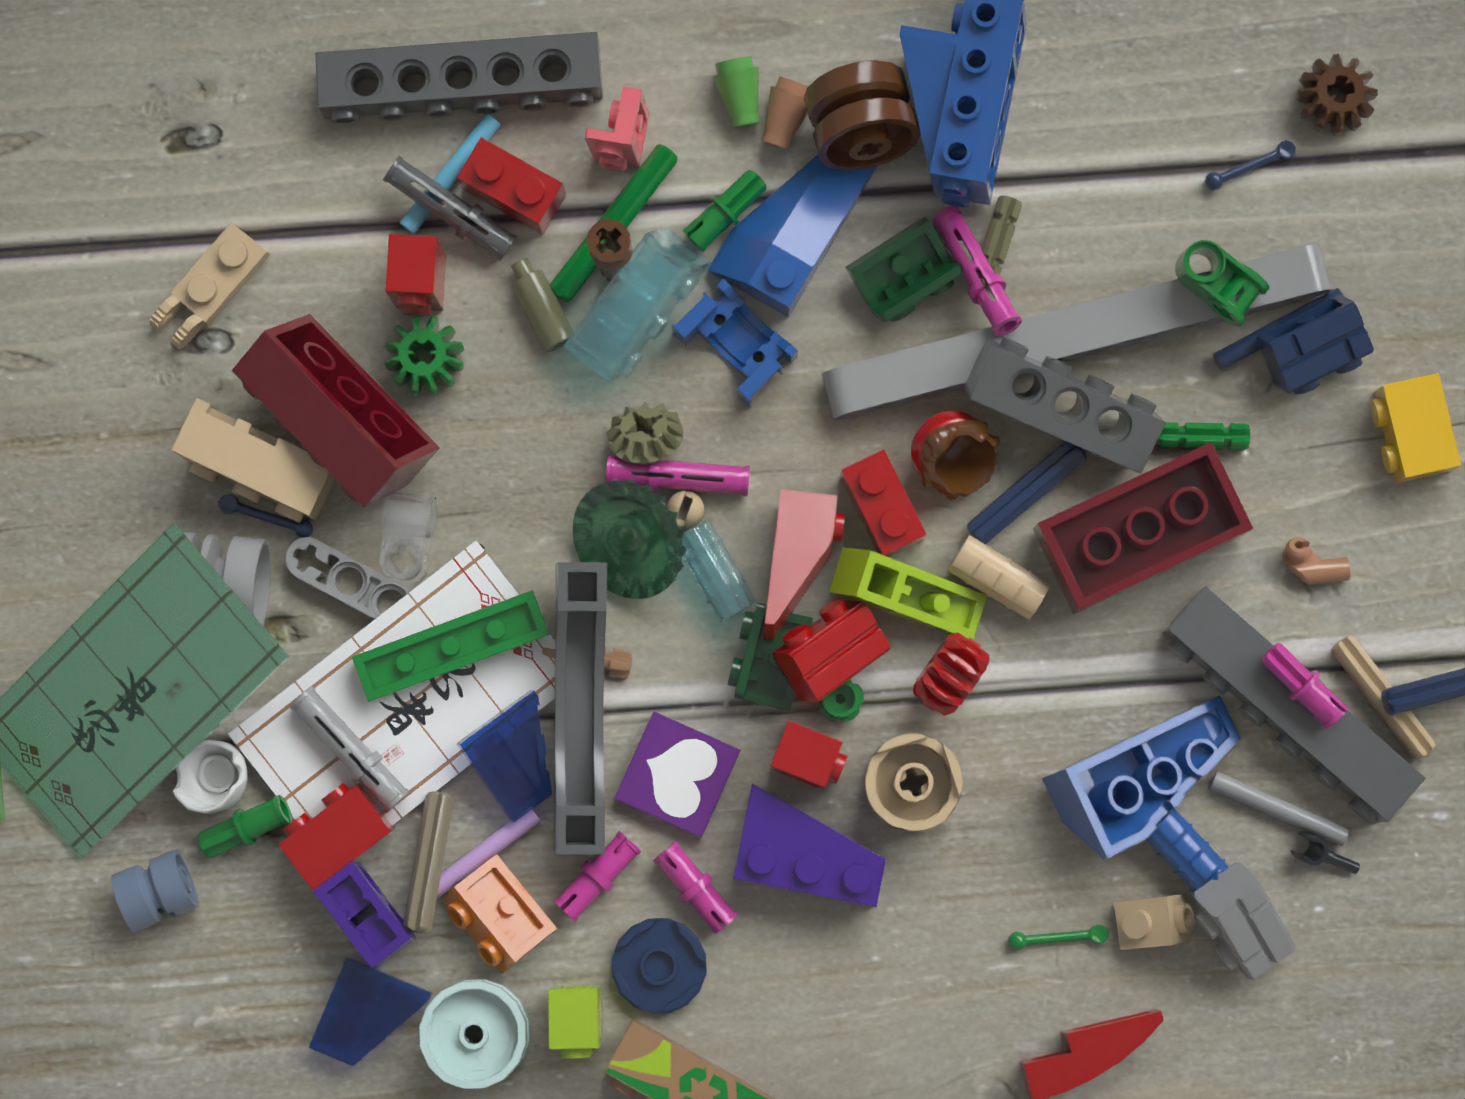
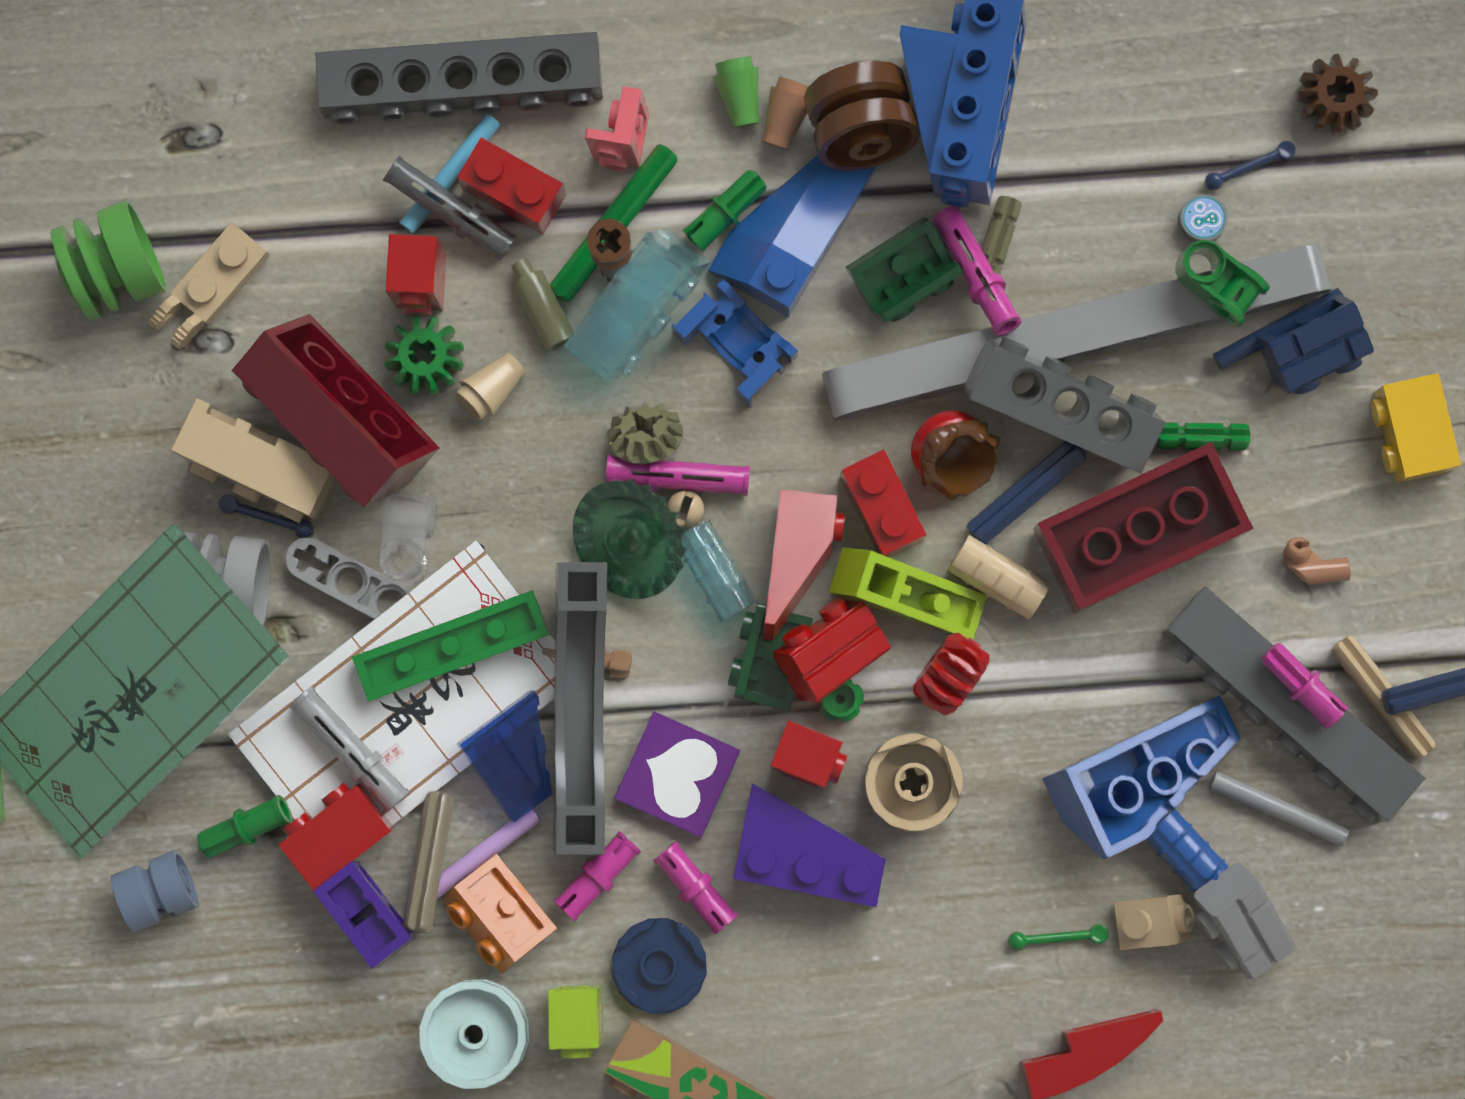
white hair [173,739,248,814] -> none
clear blue wing [308,957,434,1066] -> none
black hand [1290,831,1360,874] -> none
none -> bright green wheel [50,199,167,322]
none -> tan cone [455,352,526,421]
none -> tile [1178,194,1228,242]

